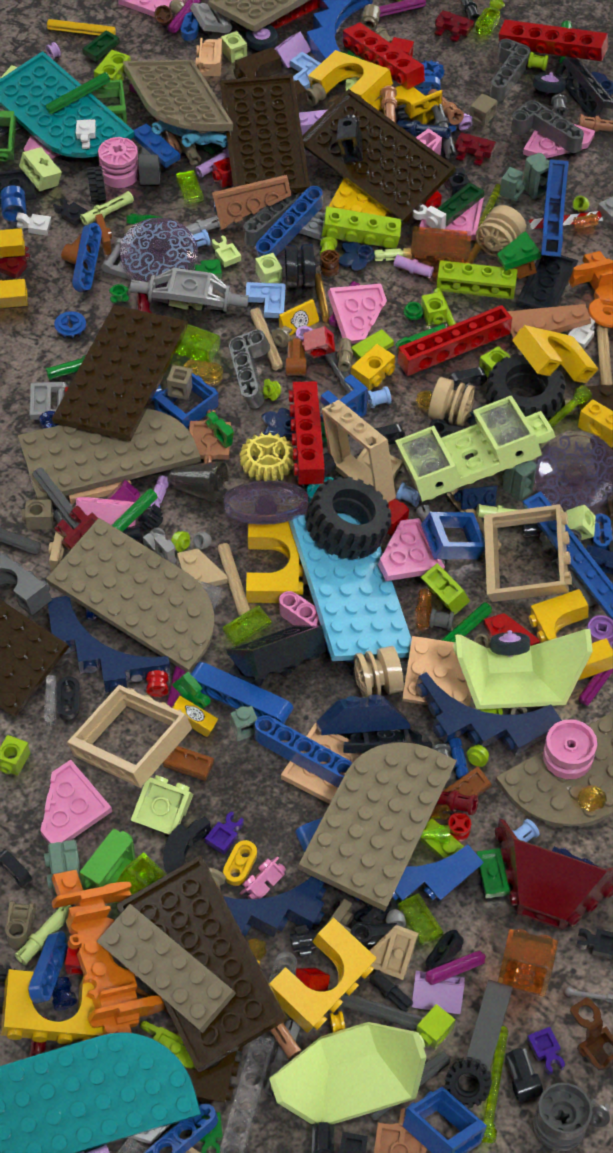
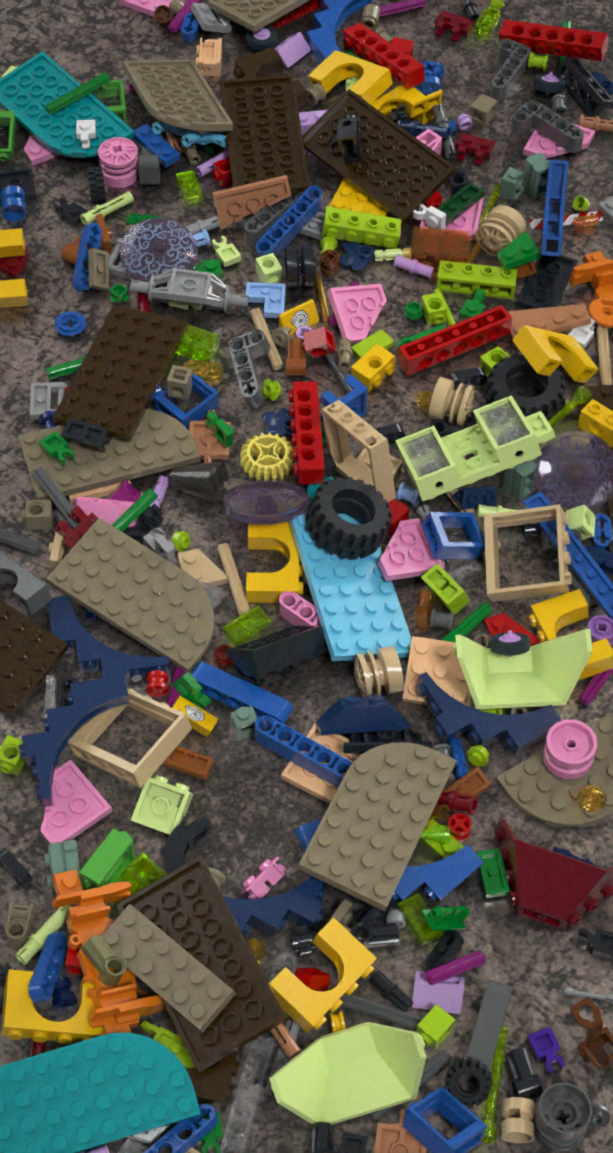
white plate [16,213,51,236] -> none
yellowish green brick [19,147,62,191] -> none
lavender bush [45,42,61,60] -> none
yellow axle [47,19,116,36] -> none
dark green plate [82,30,120,62] -> none
lime brick [94,50,131,86] -> none
light grey hinge [193,532,212,550] -> none
dark purple plate [205,811,244,855] -> none
yellowish green brick [221,31,247,63] -> none
yellow plate [223,840,257,886] -> none
light blue plate [290,52,321,89] -> none
light blue bush [367,386,392,409] -> none
tan wing [369,925,419,980] -> none
nougat pin [380,86,397,123] -> none
nougat pin [428,89,464,125] -> none
clear orange brick [498,929,558,997] -> none
light blue bush [512,819,540,842] -> none
none -> dark blue arch [19,674,129,807]
none -> green plate [39,431,75,466]
none -> black hinge [61,418,111,453]
none -> olive piece [81,935,127,986]
none -> dark tan plate [88,248,109,291]
none -> clear red plate [214,644,233,666]
none -> green hinge [421,905,470,931]
none -> green plate [459,288,486,320]
none -> tan wheel [501,1097,534,1144]

